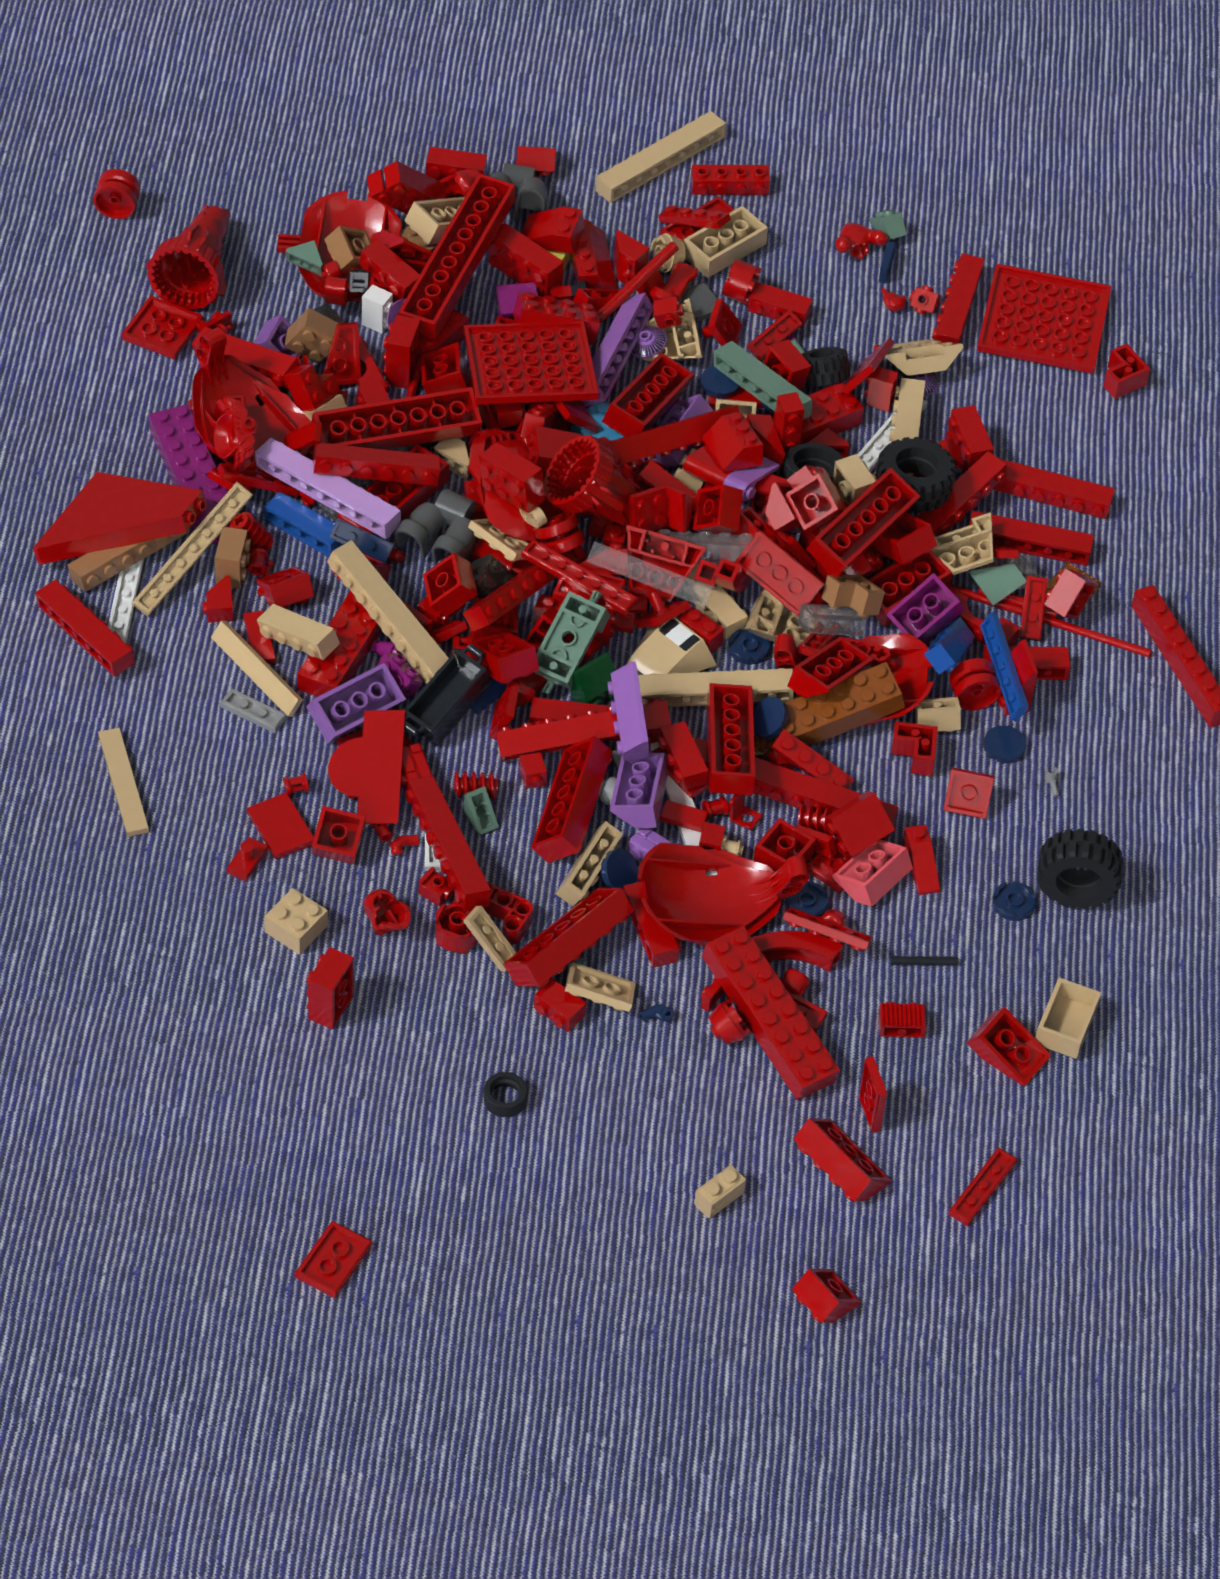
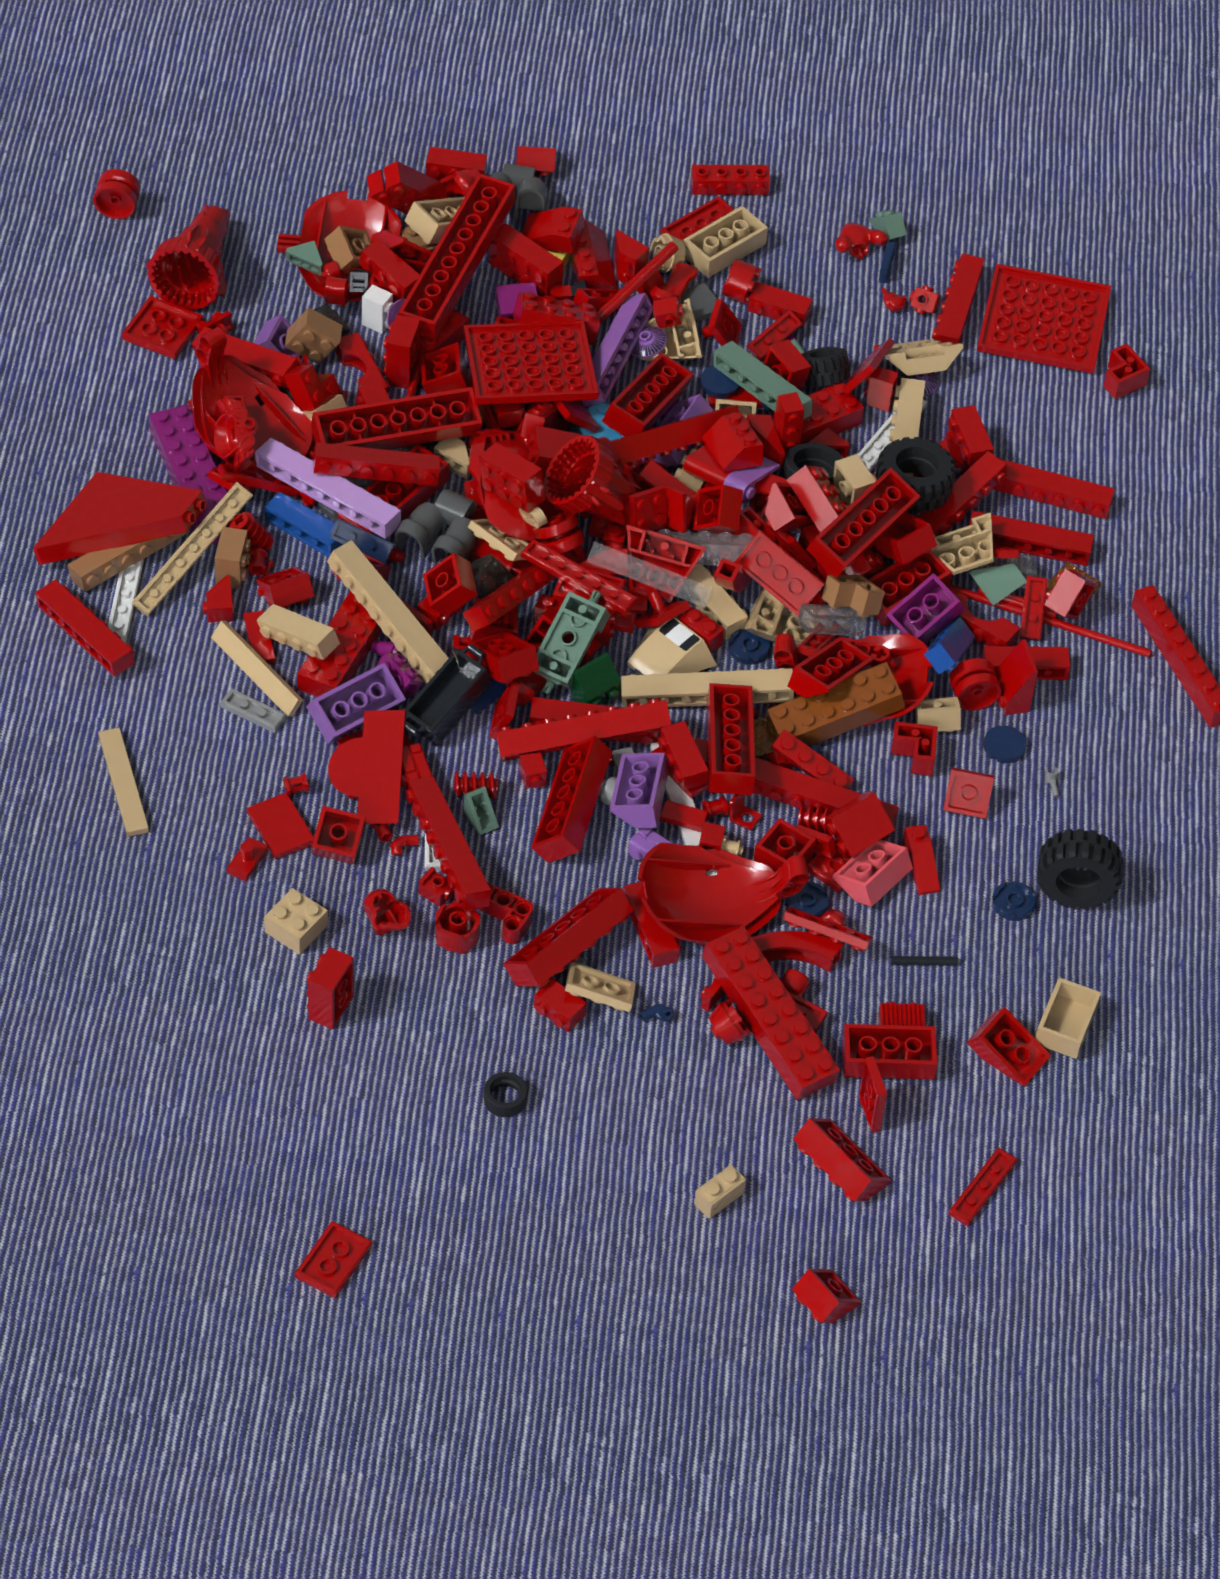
red tile [284,421,322,452] -> none
red wing [323,322,361,385] -> none
red tile [429,620,468,644] -> none
tan plate [463,906,516,972] -> none
tan brick [555,821,623,906] -> none
tan brick [595,111,726,203] -> none
dark blue tile [601,848,638,889] -> none
medium lavender slope [607,661,649,761] -> none
red plate [658,206,731,229] -> none
red brick [694,559,718,590] -> none
dark blue tile [753,697,789,739] -> none
red brick [785,473,846,531] -> none
blue tile [980,612,1029,722] -> none
none -> red brick [842,1024,937,1080]

